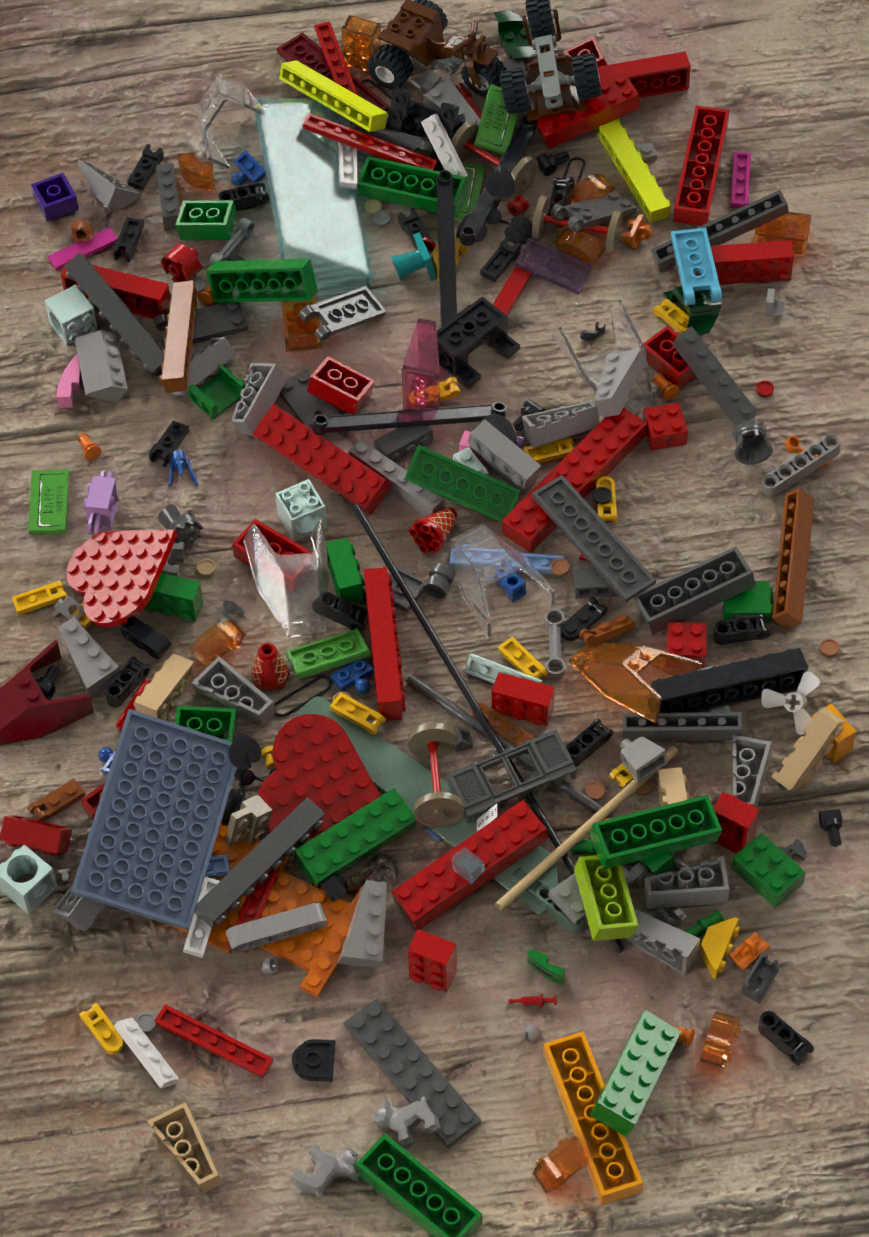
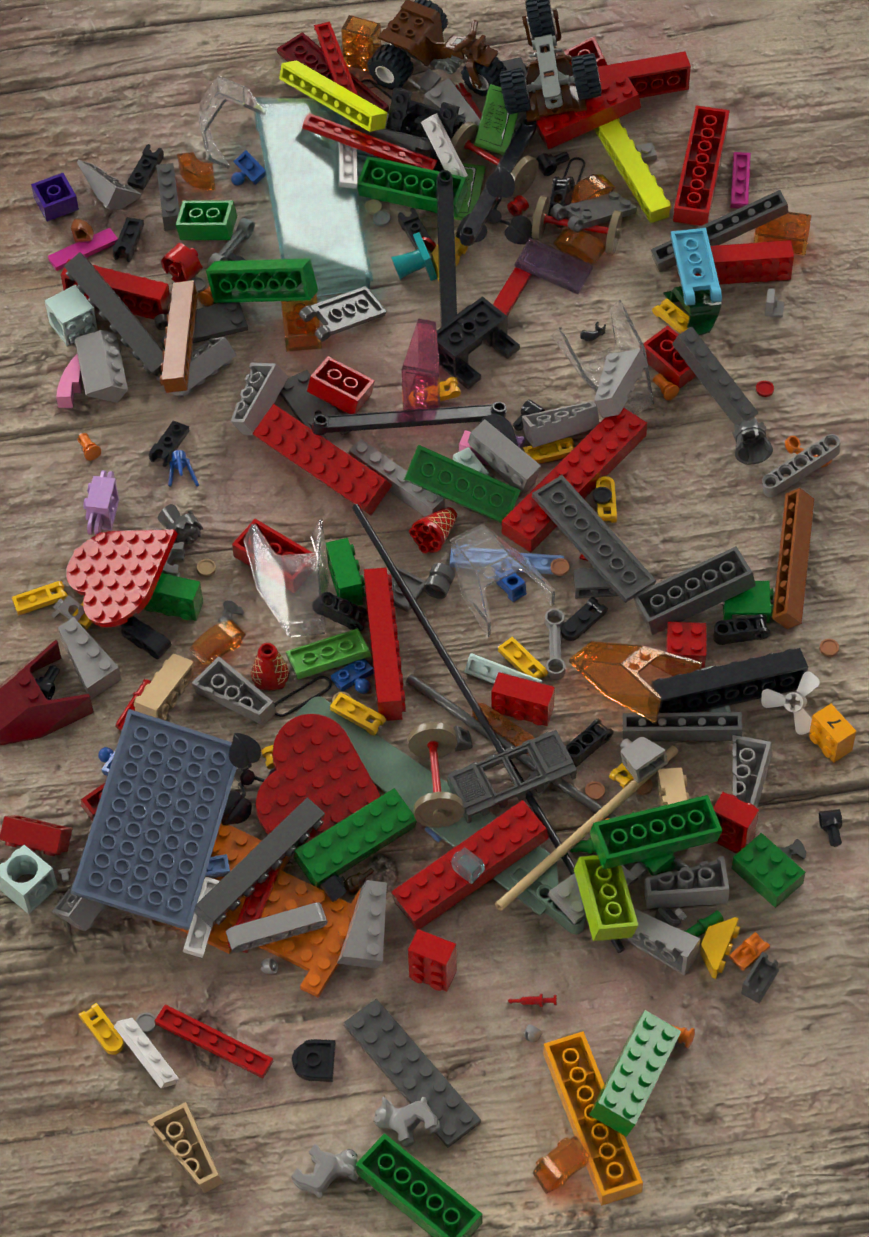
dark orange plate [27,778,86,822] -> none
bright green tile [28,469,70,535] -> none
black piece [105,656,151,707] -> none
green brick [175,706,238,742] -> none
green panel [188,364,245,420] -> none
black piece [218,182,270,211] -> none
dark tan brick [225,795,272,847] -> none
light aqua brick [275,479,327,542] -> none
dark grey brick [374,426,433,463] -> none
white sticker [477,804,498,831] -> none
black plate [480,237,521,282] -> none
dark green piece [494,10,536,60] -> none
green slope [527,949,565,985] -> none
dark orange plate [579,615,636,646] -> none
orange hips [621,214,653,250] -> none
red brick [643,403,688,450] -> none
clear orange brick [700,1011,742,1068] -> none
black piece [758,1011,814,1065] -> none
tan wedge [772,708,845,791] -> none

